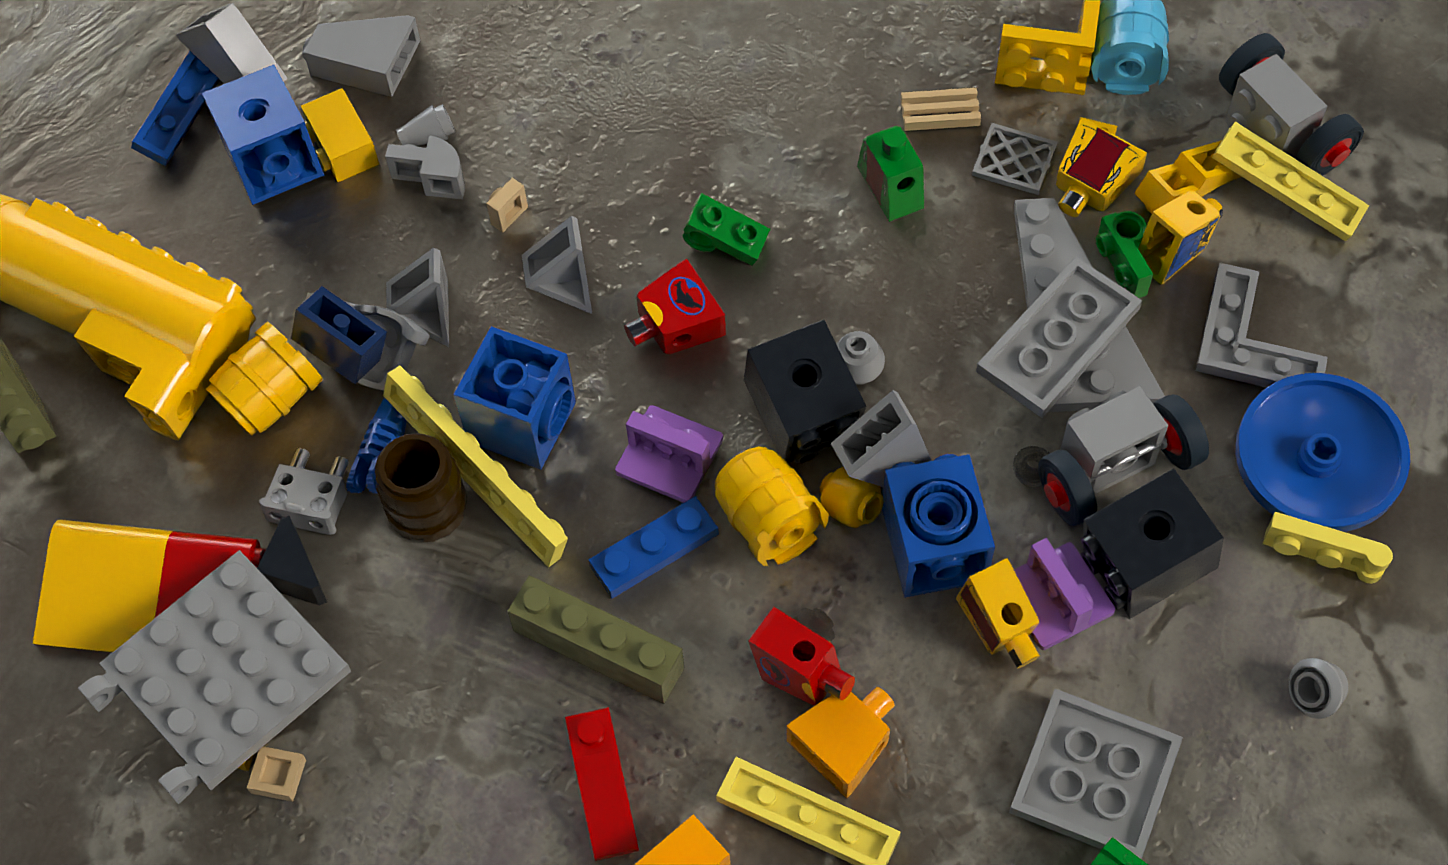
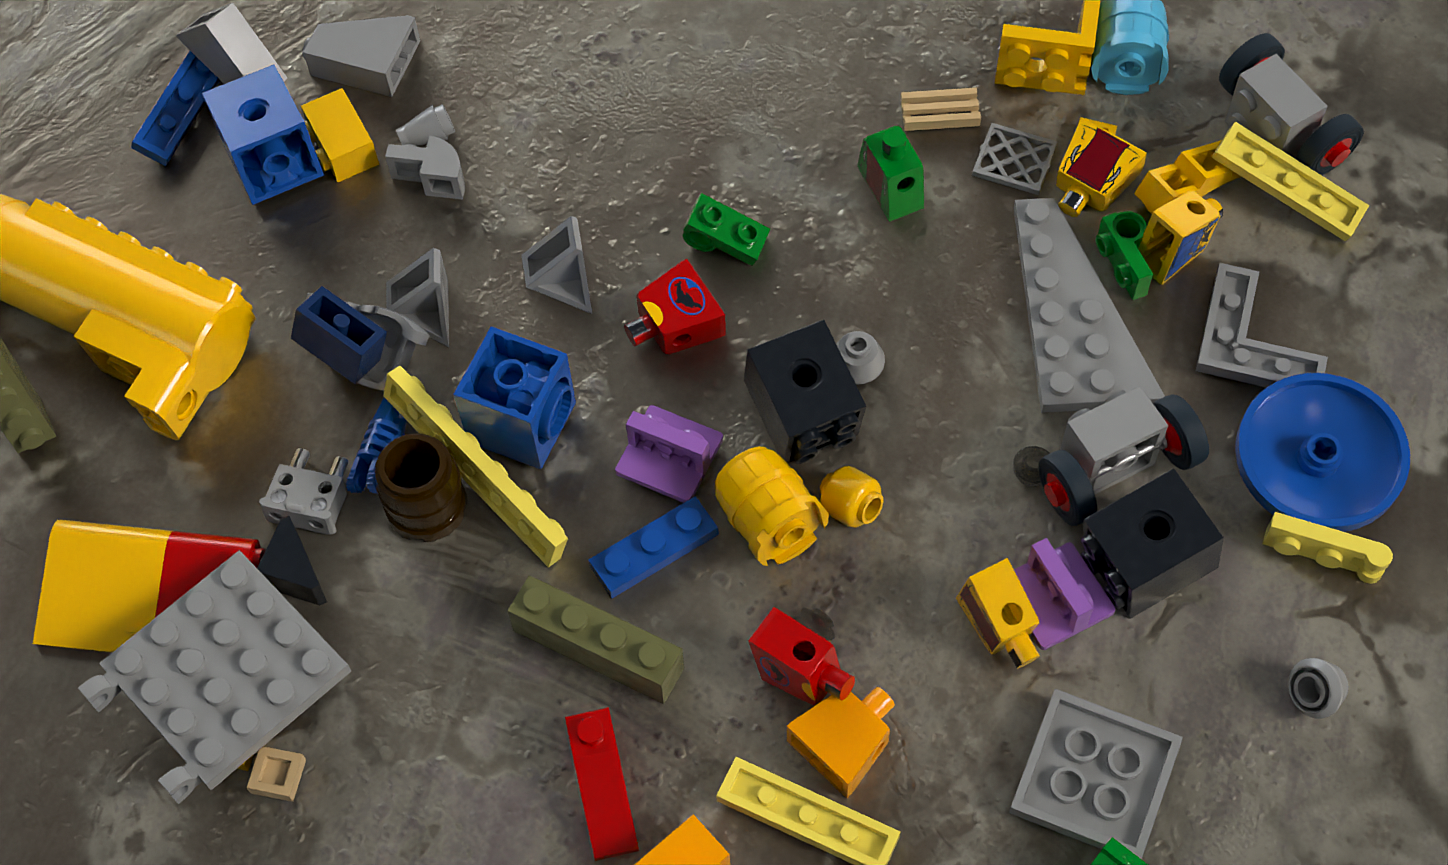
yellow piece [206,321,323,436] -> none
tan plate [486,178,528,233] -> none
light grey slope [831,390,932,487] -> none
blue brick [882,454,995,598] -> none
light grey plate [976,256,1142,418] -> none

